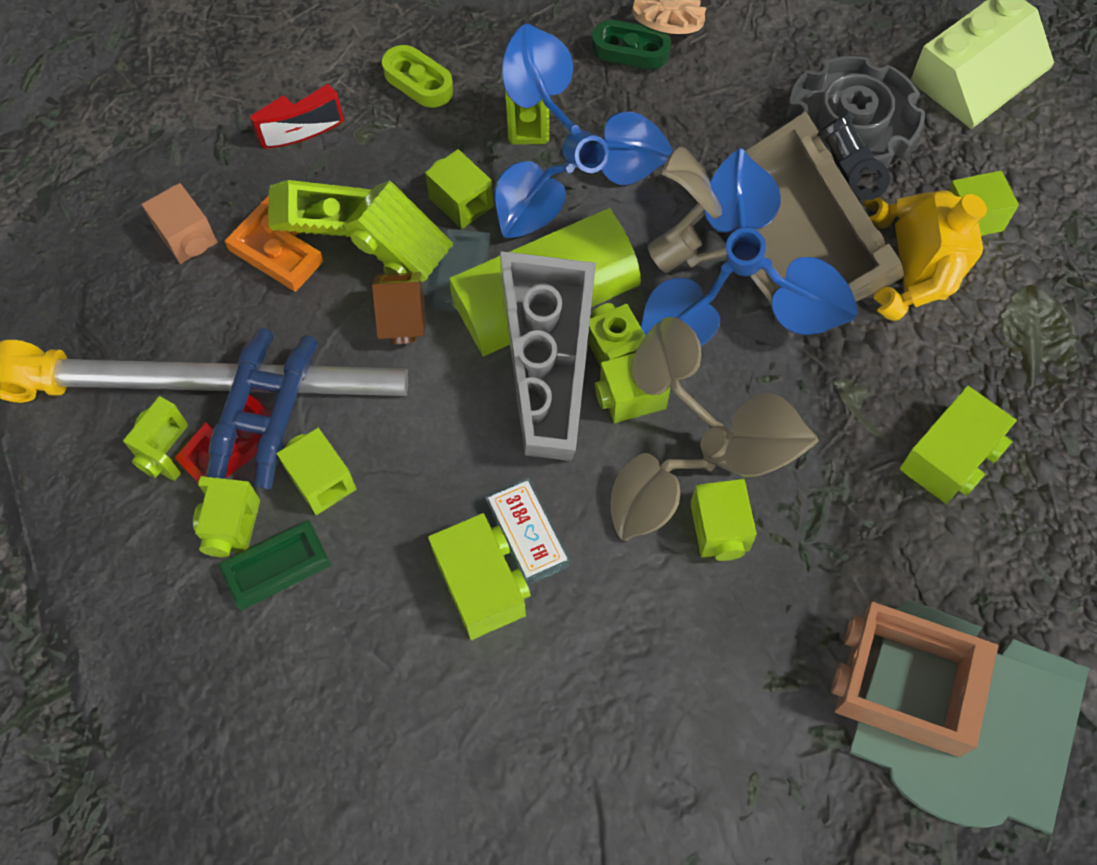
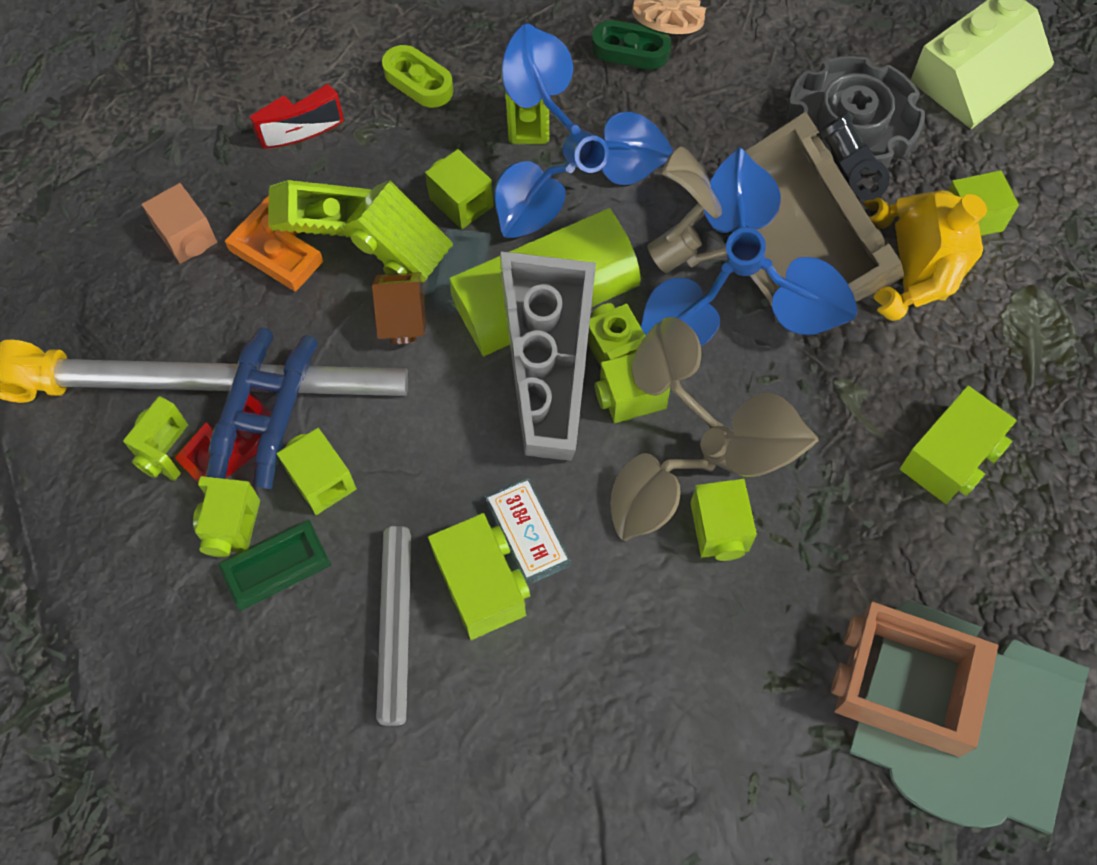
none -> light grey axle [376,526,411,726]

